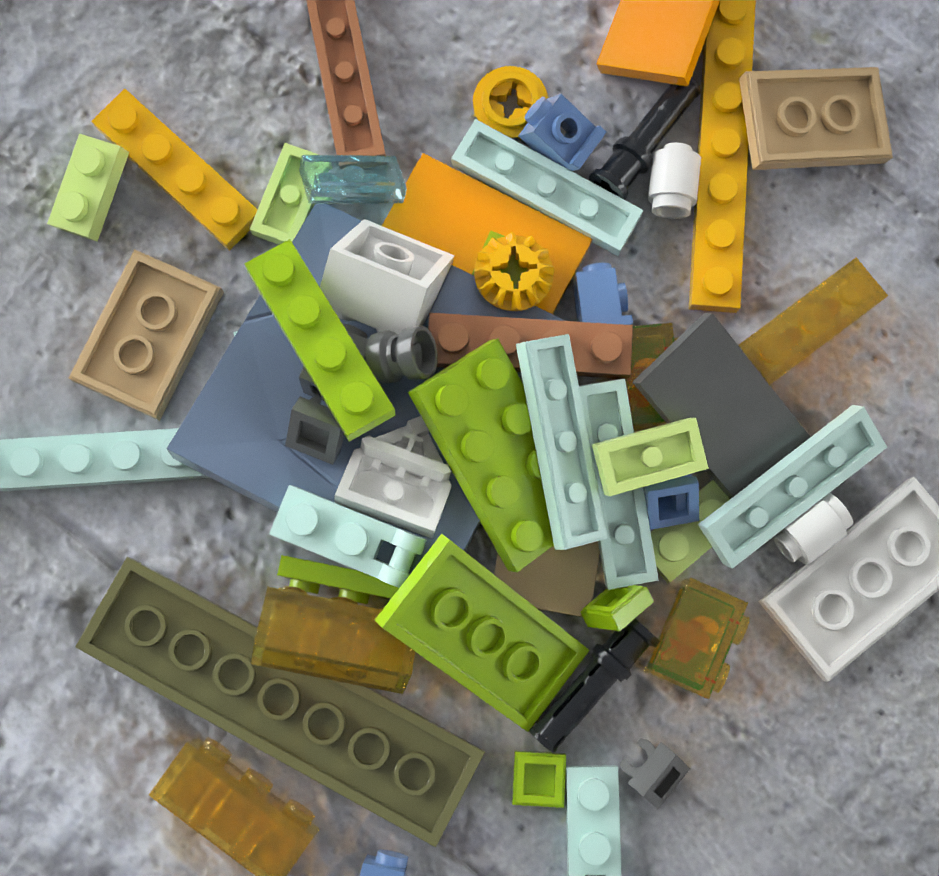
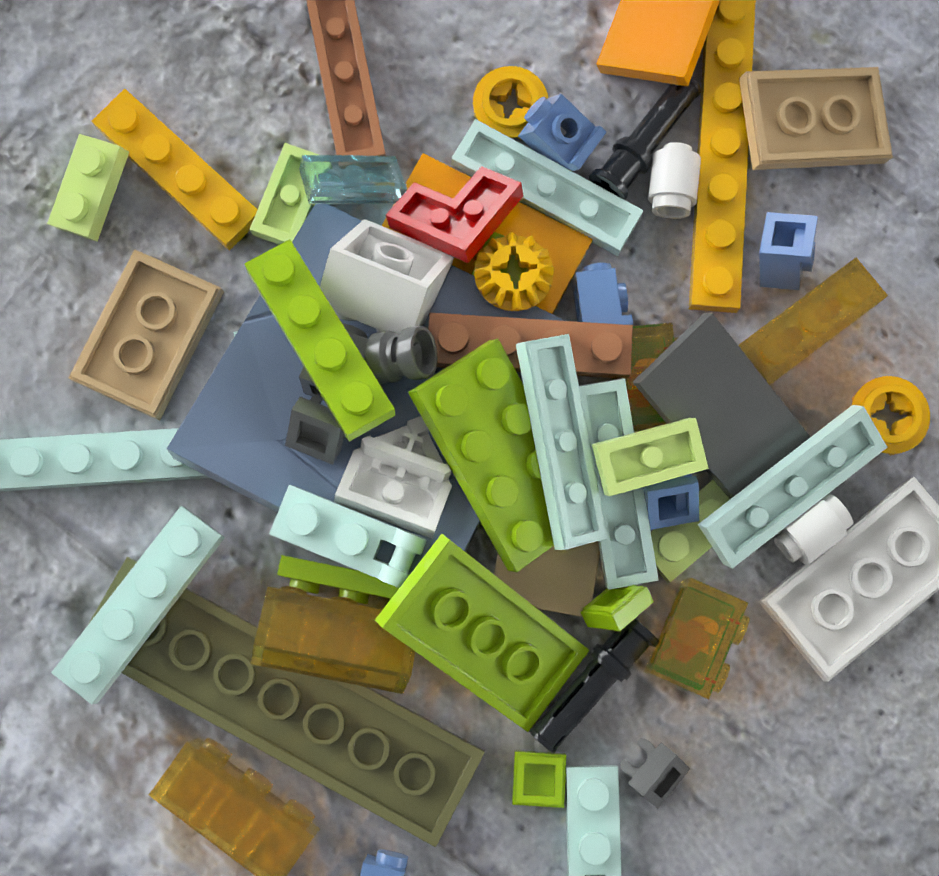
none -> light aqua plate [51,506,225,705]
none -> plate [386,166,524,263]
none -> medium blue brick [759,212,818,290]
none -> yellow gear [851,376,930,456]

